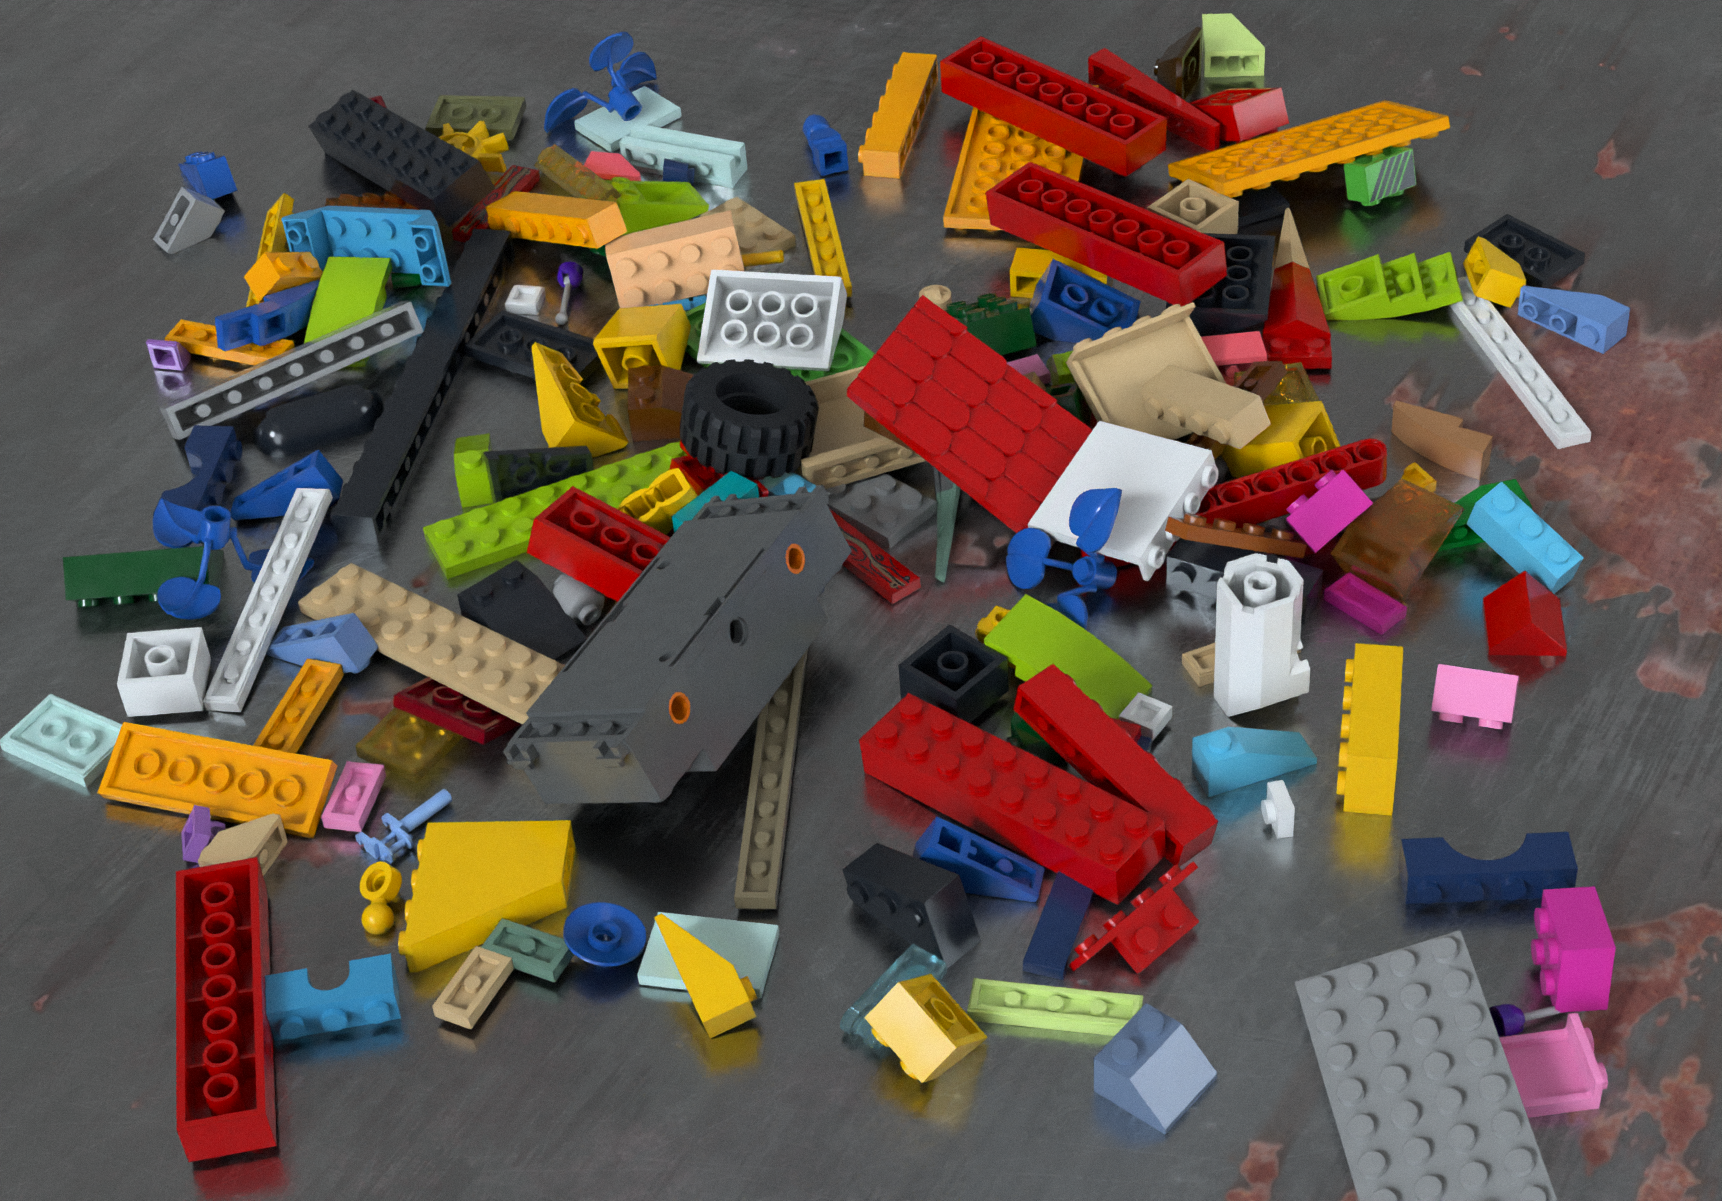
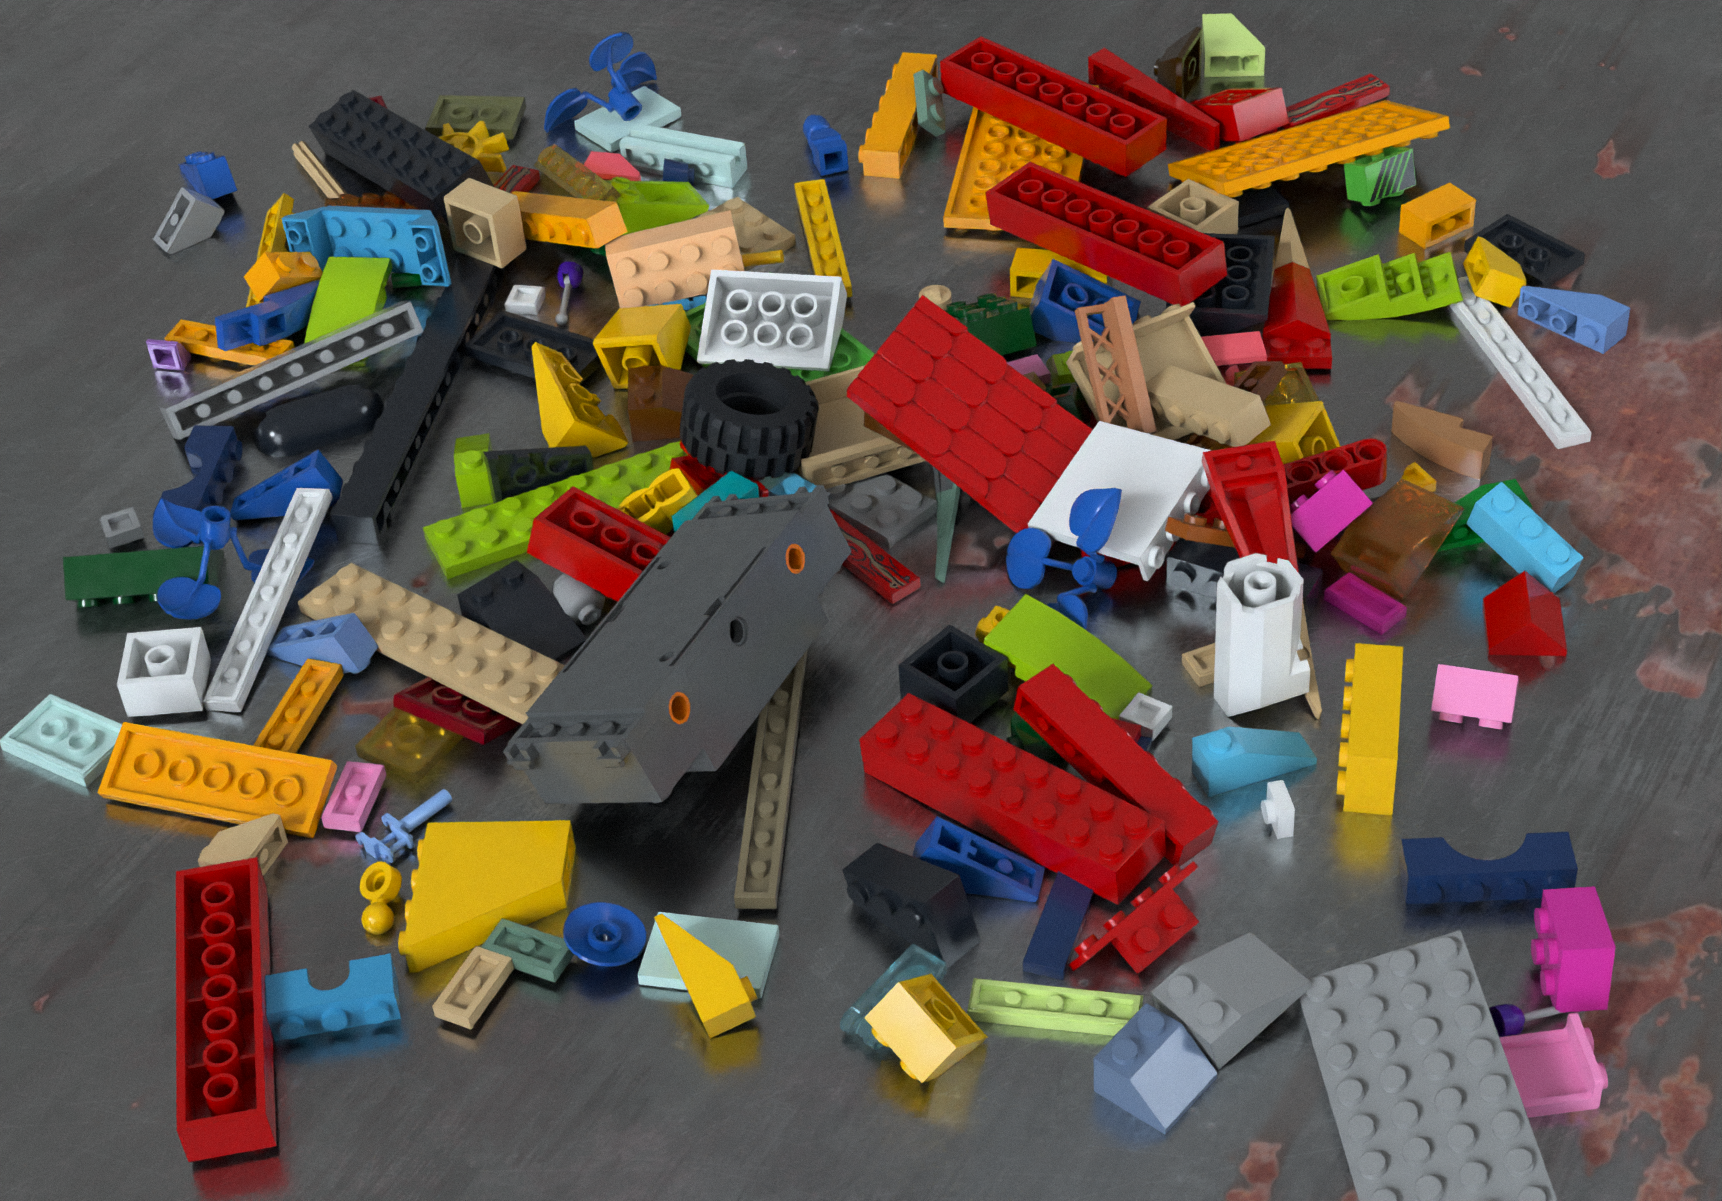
medium lavender tile [182,805,225,863] -> none
none -> light grey plate [99,507,144,548]
none -> tan axle [292,141,350,206]
none -> tan brick [444,178,527,268]
none -> sand green plate [913,69,946,137]
none -> nougat fence [1075,295,1157,435]
none -> light grey slope [1151,932,1312,1070]
none -> red plate [1201,441,1322,720]
none -> red tile [1281,73,1390,129]
none -> light orange brick [1399,182,1476,249]

